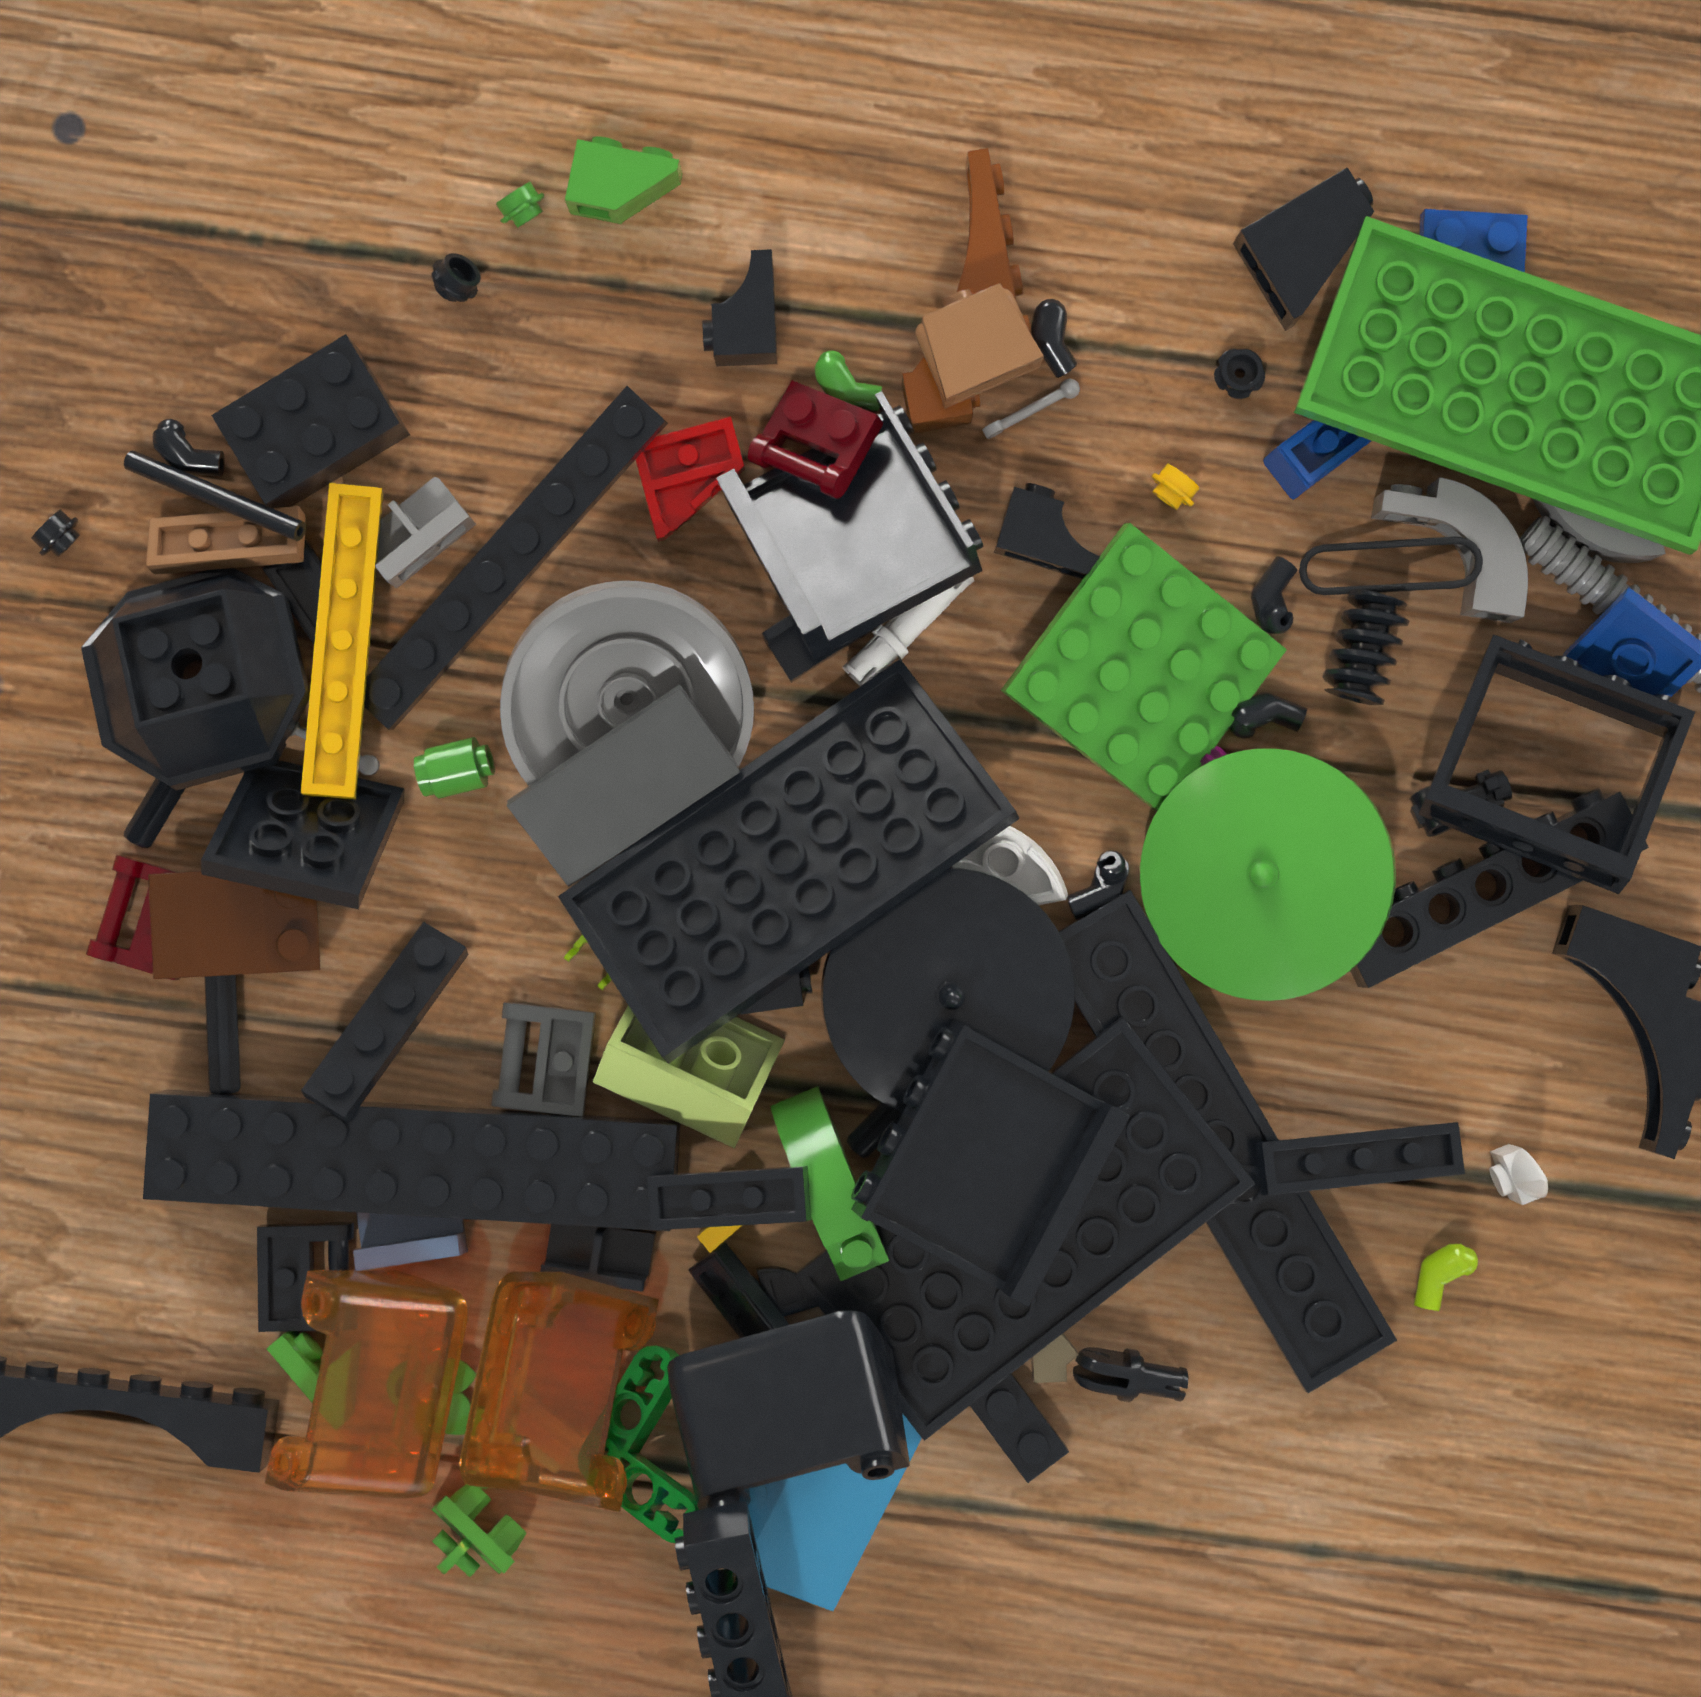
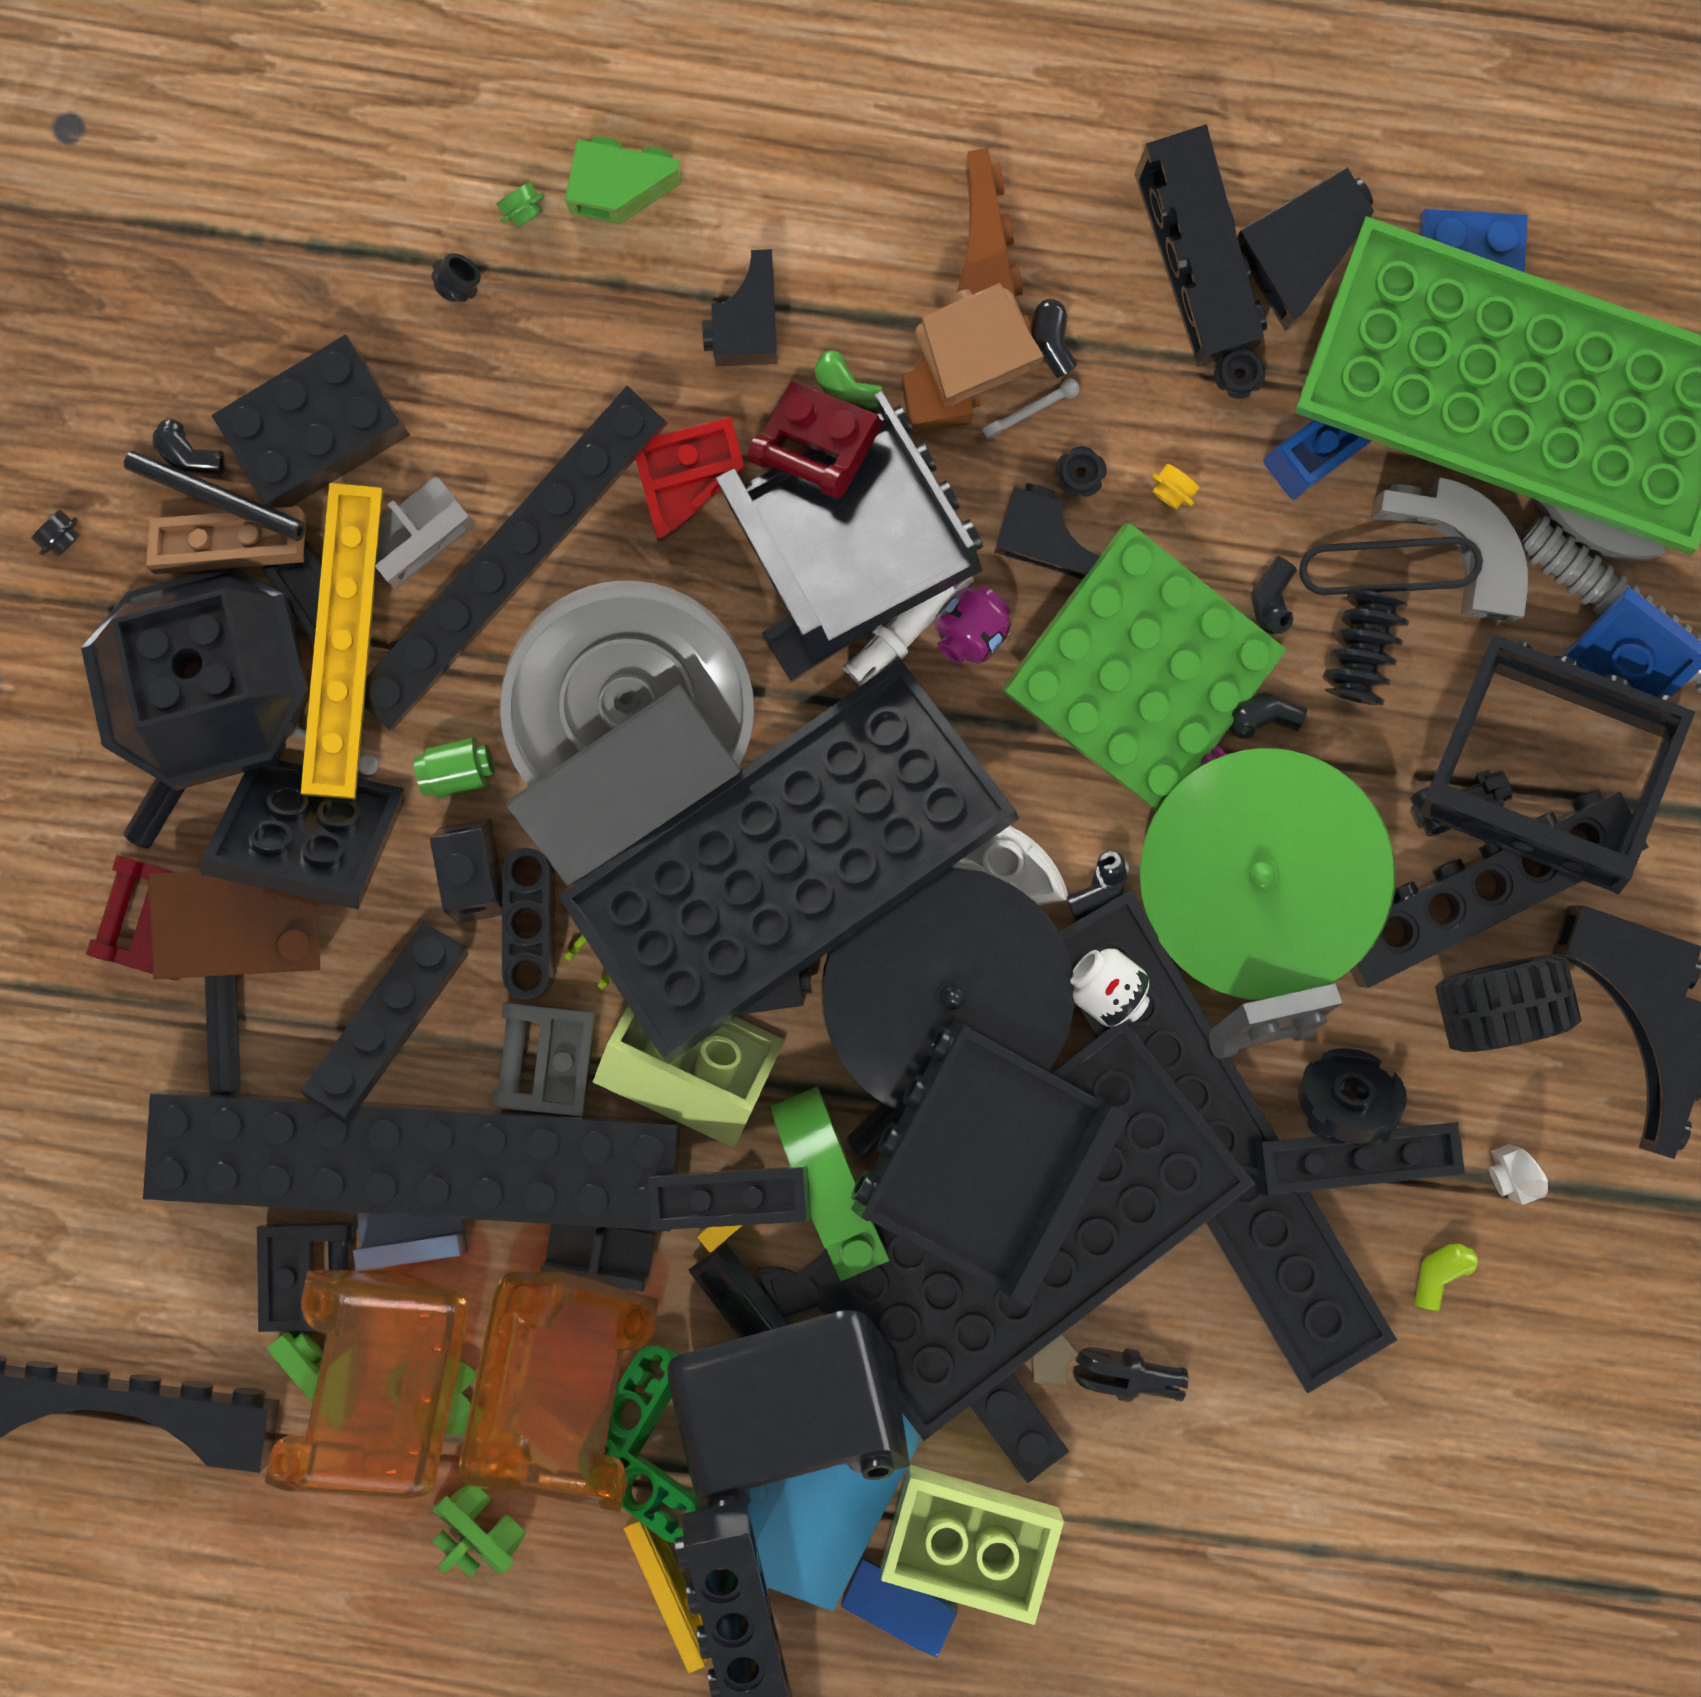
none -> black torso [430,818,502,924]
none -> black beam [502,847,555,999]
none -> yellow tile [623,1516,709,1674]
none -> blue slope [841,1557,958,1658]
none -> yellowish green brick [880,1465,1064,1625]
none -> magenta head [935,586,1011,664]
none -> black plate [1056,446,1107,497]
none -> white head [1070,949,1149,1027]
none -> black wedge [1134,124,1267,367]
none -> dark grey plate [1209,984,1342,1059]
none -> black plate [1298,1048,1407,1145]
none -> black tyre [1435,955,1582,1052]

